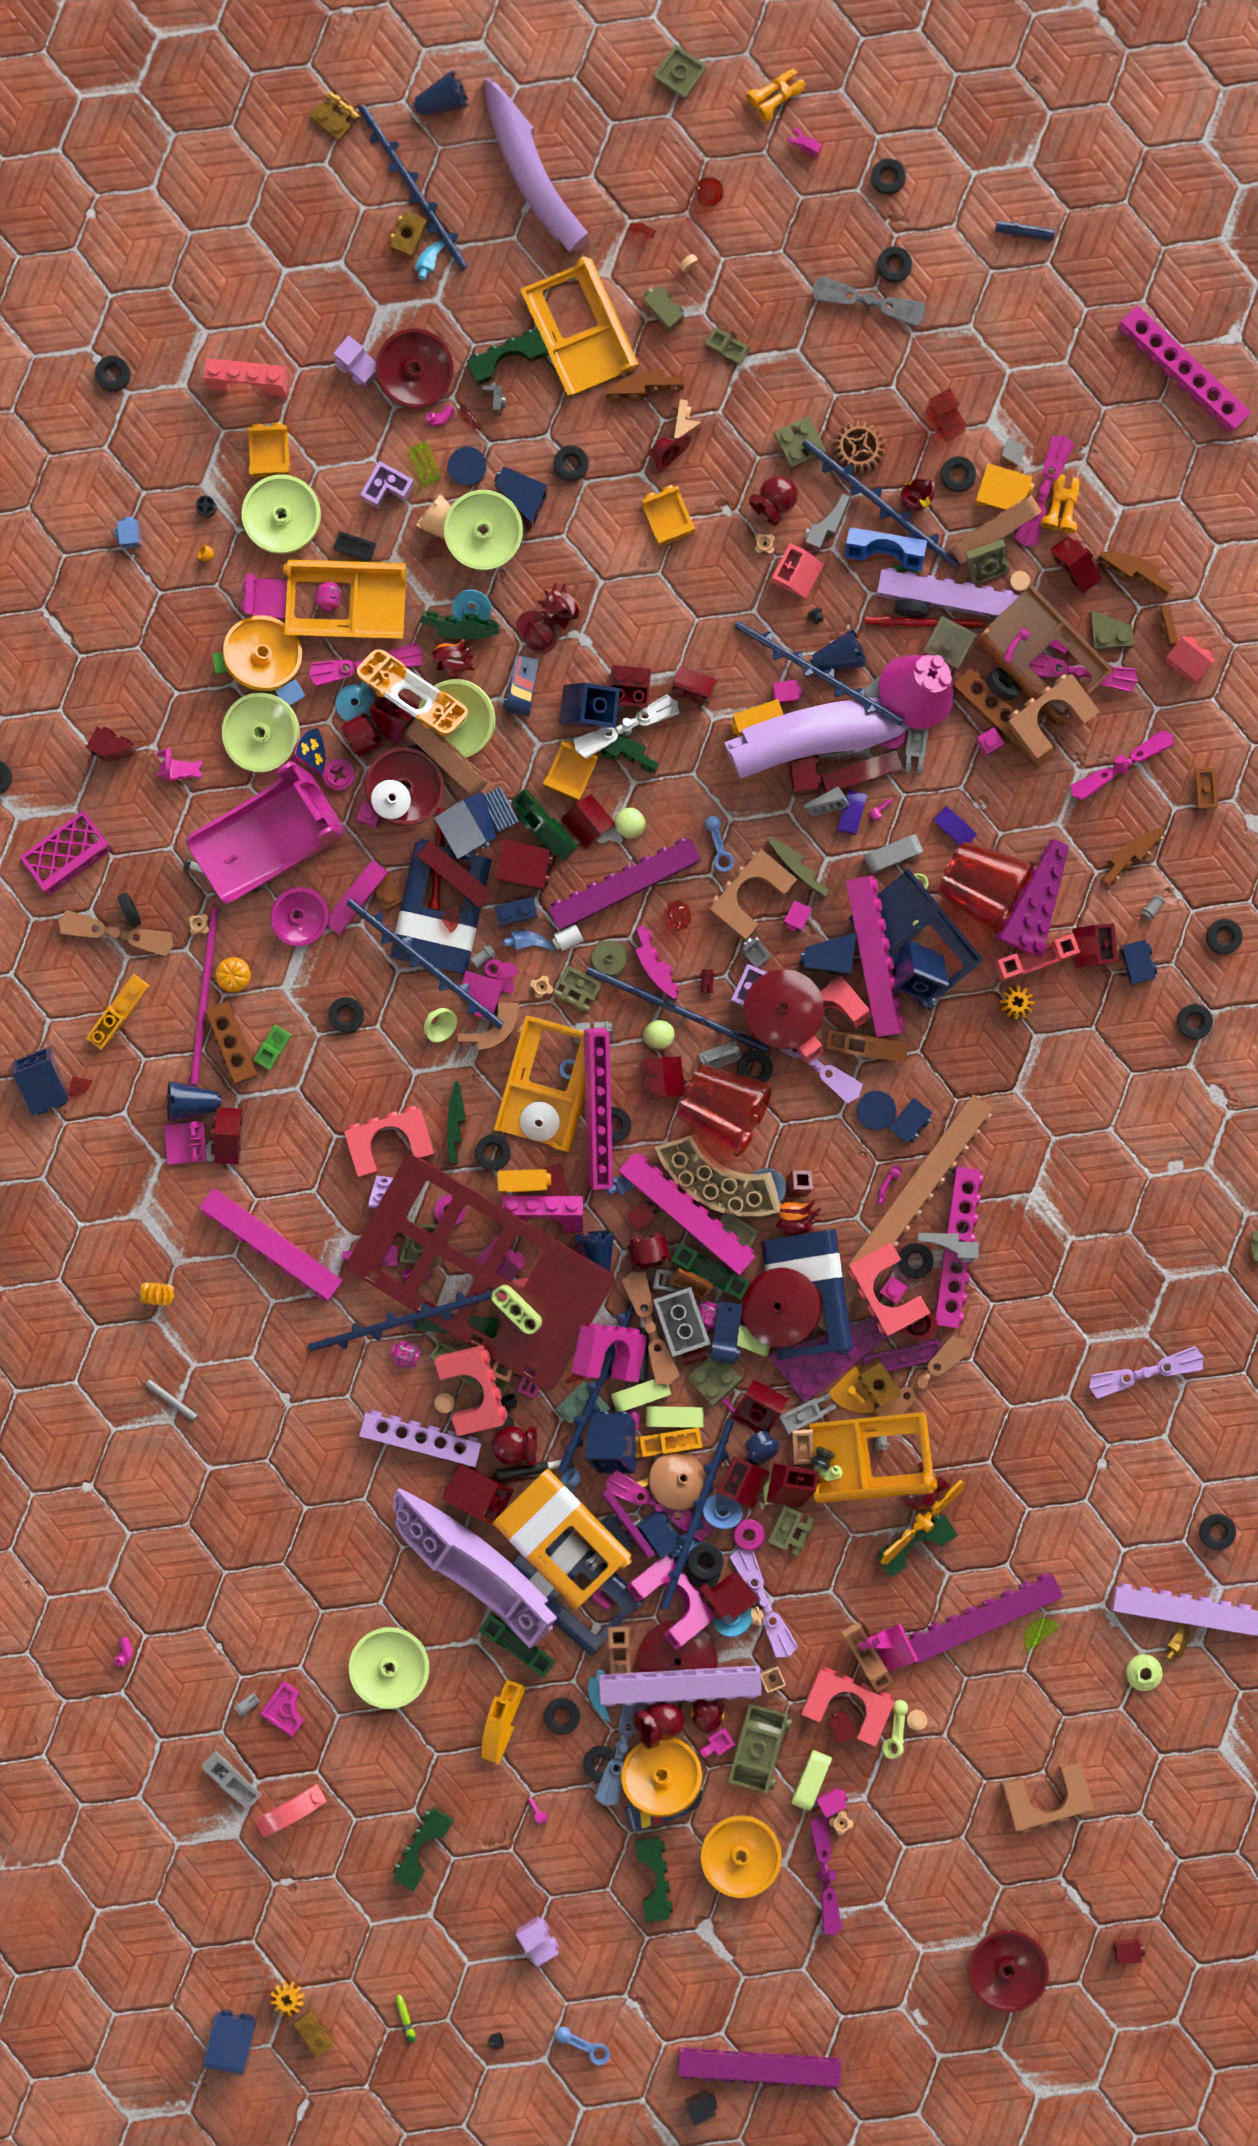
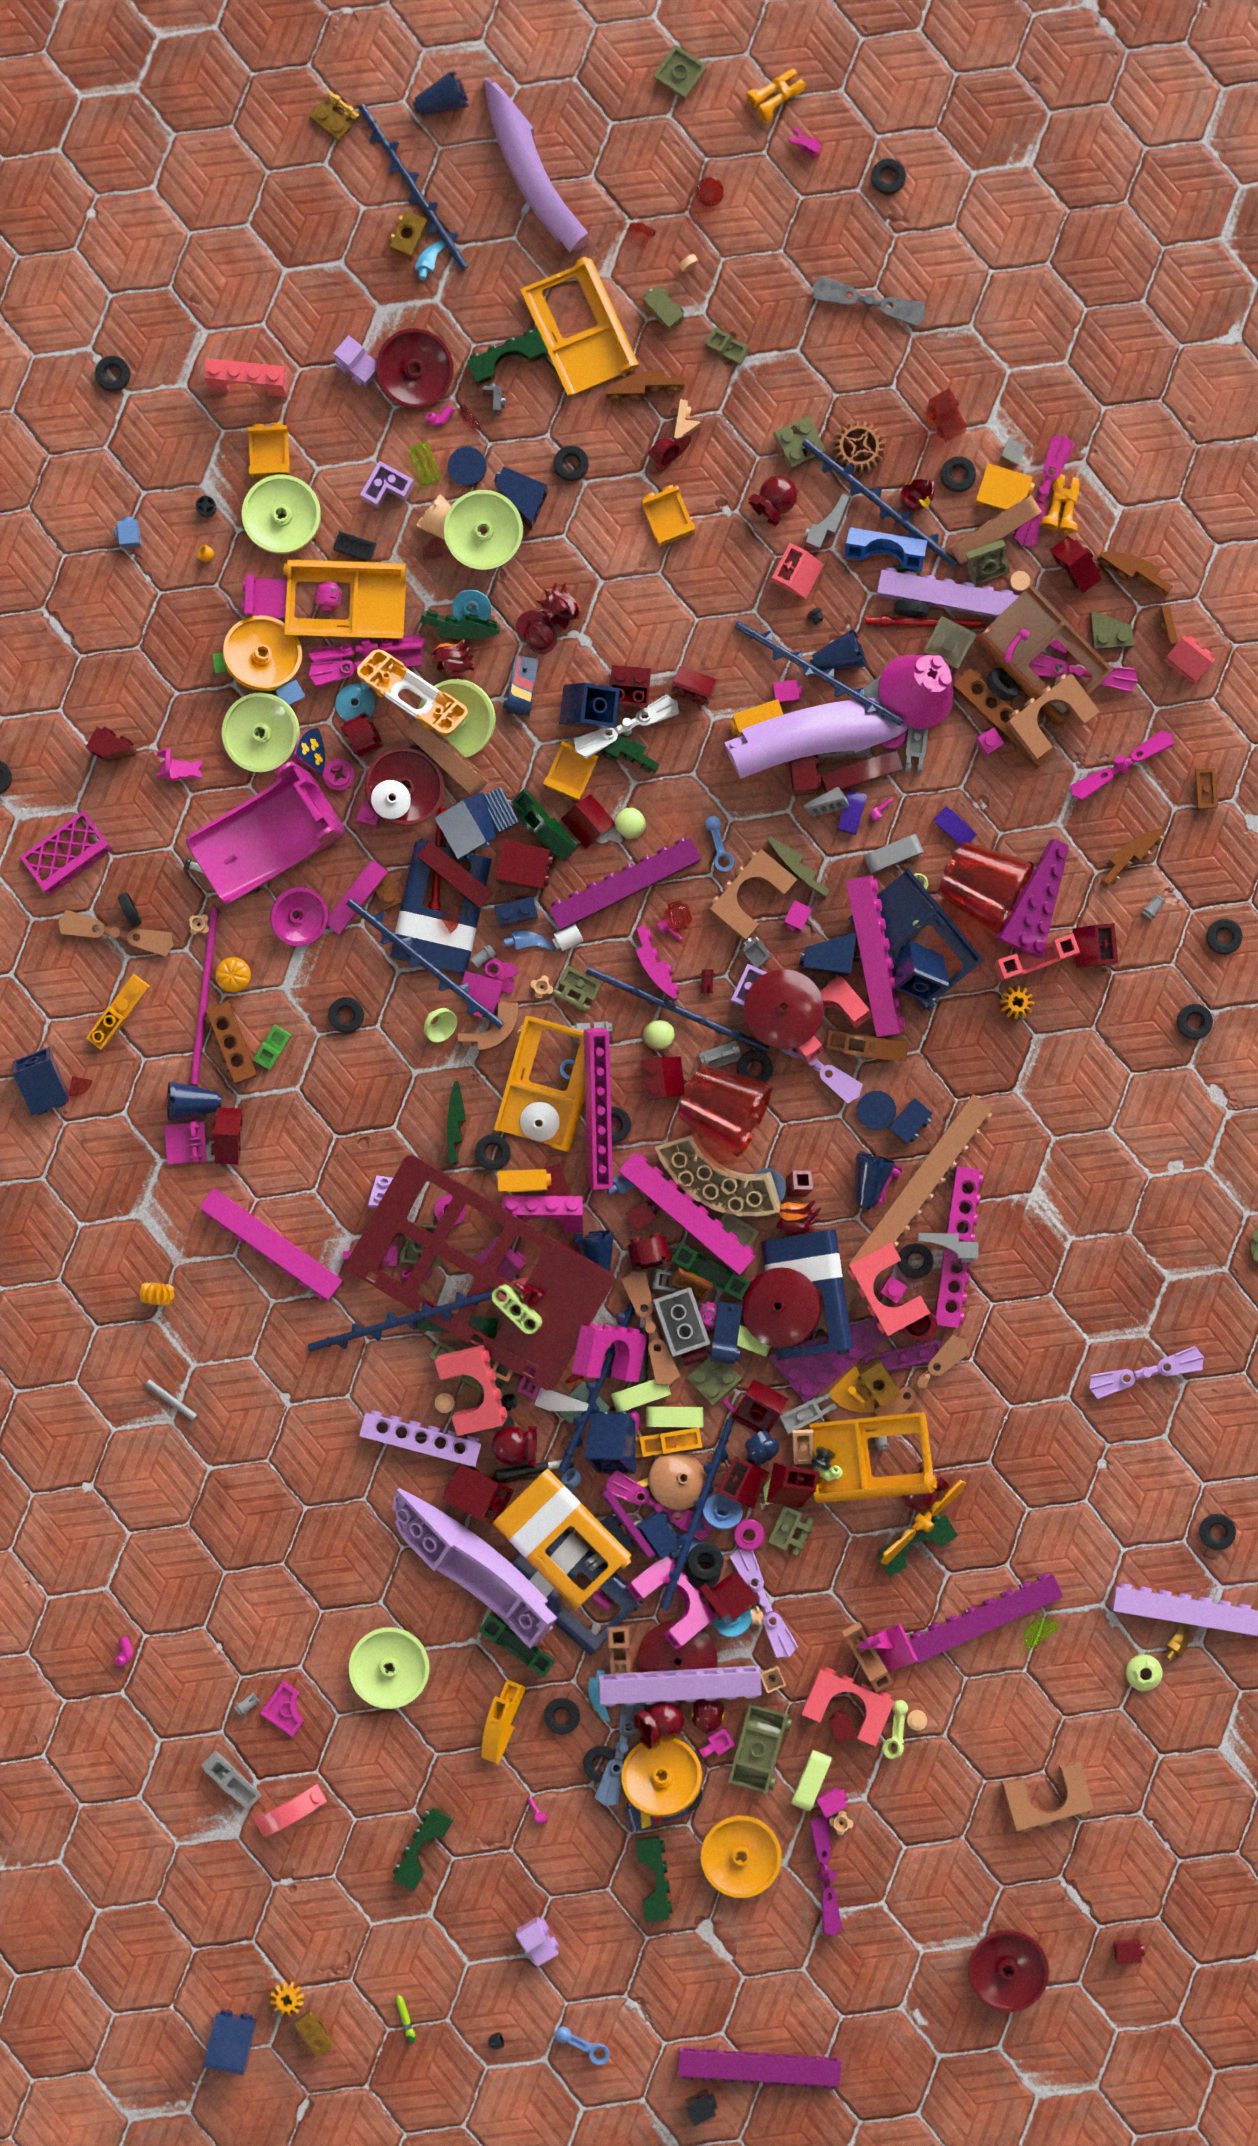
coral arch [344,1106,435,1177] -> none
dark red slope [369,694,419,743] -> none
dark pink head [390,1340,420,1369] -> none
olive piece [592,941,627,976] -> none
light nougat plate [755,534,775,554] -> none
black tyre [877,246,912,283] -> none
dark blue pin [995,220,1055,242] -> none
dark pink brick [1118,305,1251,433] -> none
dark blue brick [1120,940,1157,986] -> none
none -> dark pink piece [308,633,425,663]
none -> dark red piece [513,1282,542,1310]
none -> white sticker [535,1388,589,1411]
none -> dark pink hand [657,920,683,941]
none -> dark blue cone [855,1153,895,1210]

